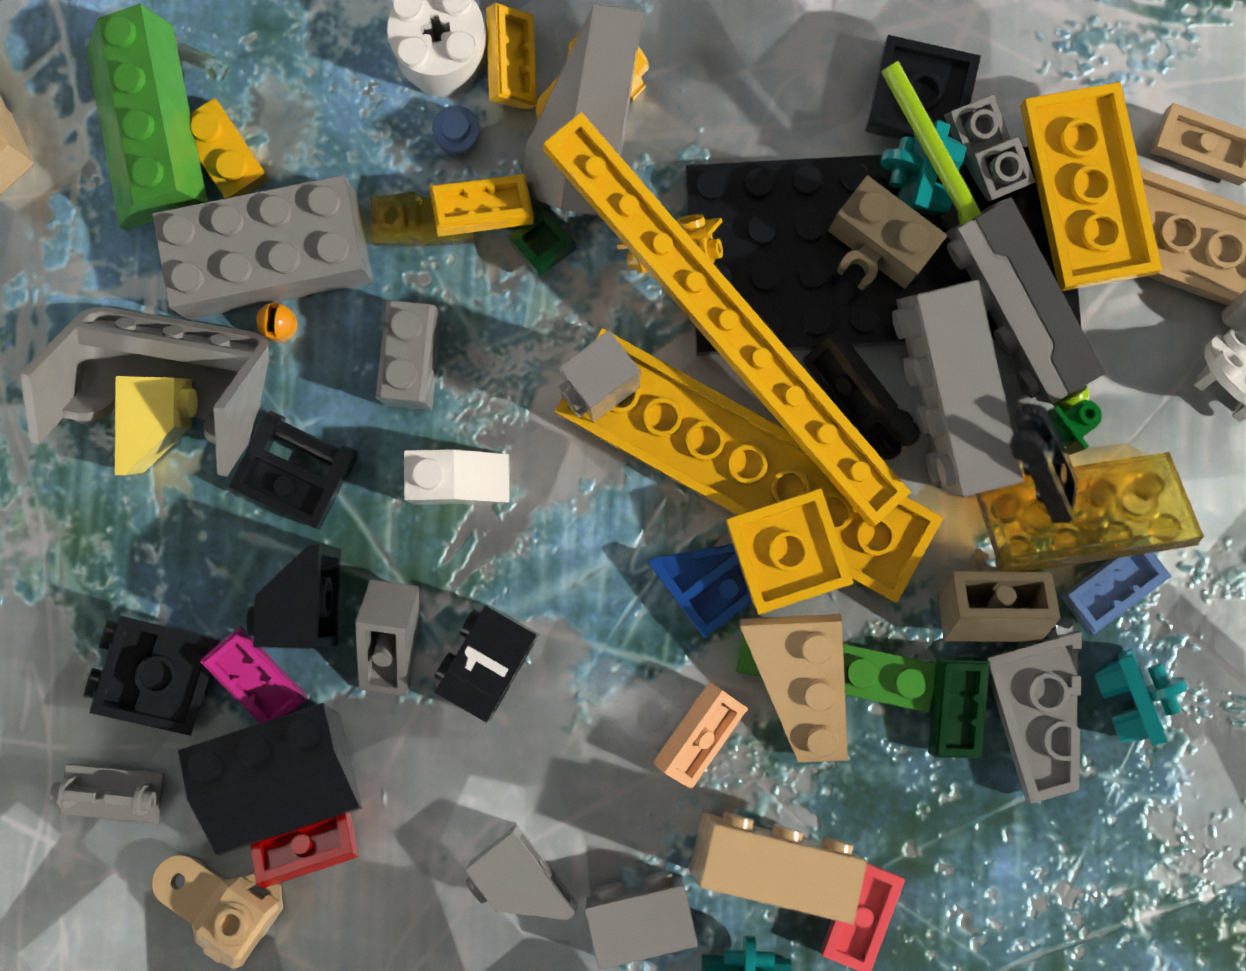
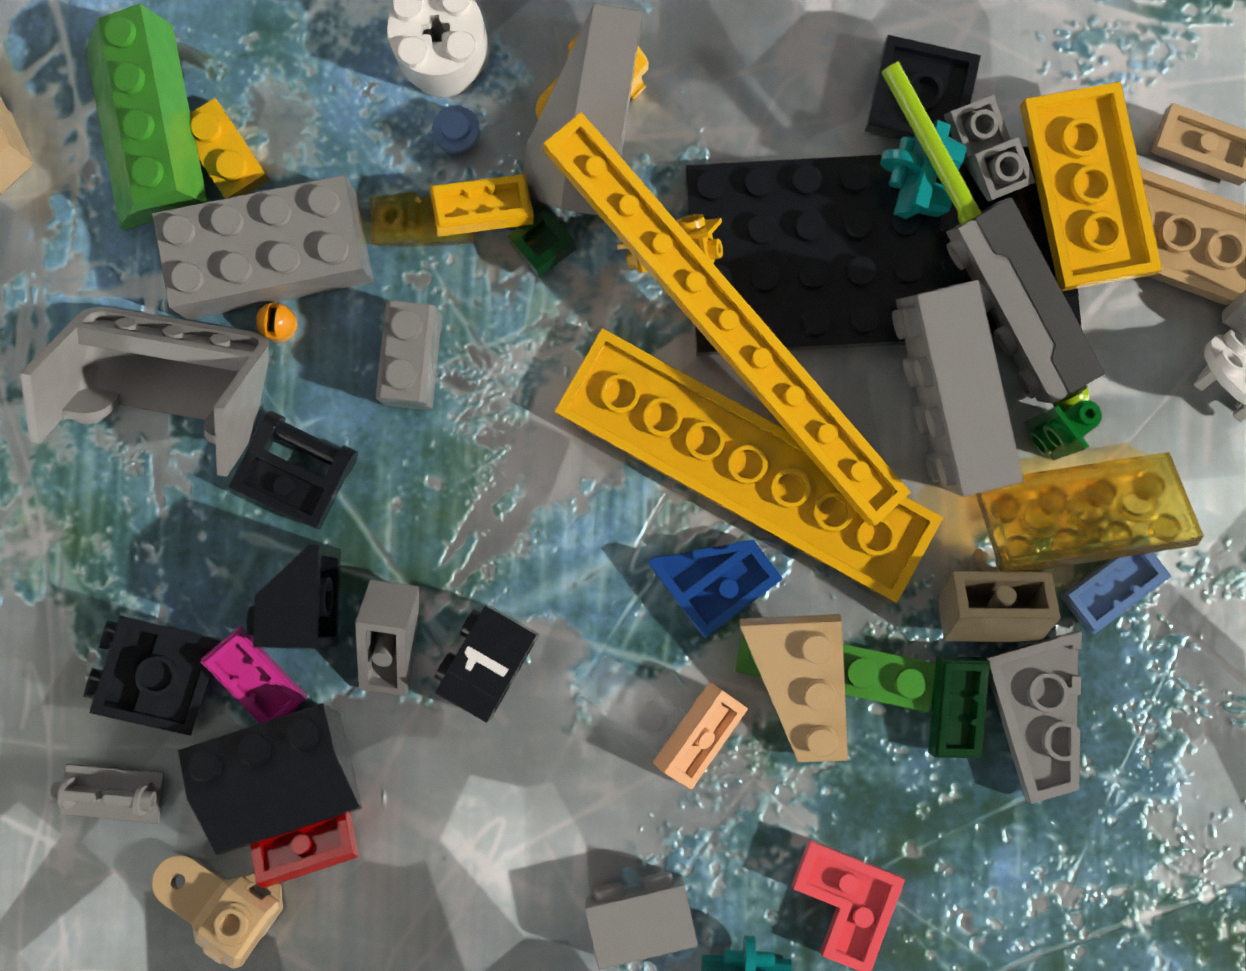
light yellow slope [115,376,198,475] -> none
white slope [404,450,510,505] -> none
light grey slope [465,824,577,920] -> none
yellow plate [486,3,537,110] -> none
light grey brick [558,330,641,423] -> none
tan wedge [689,811,867,925] -> none
yellow plate [725,488,854,615] -> none
black hinge [803,329,921,461] -> none
dark tan brick [828,175,948,290] -> none
black hinge [1010,403,1078,523] -> none
teal hips [1094,648,1188,746] -> none

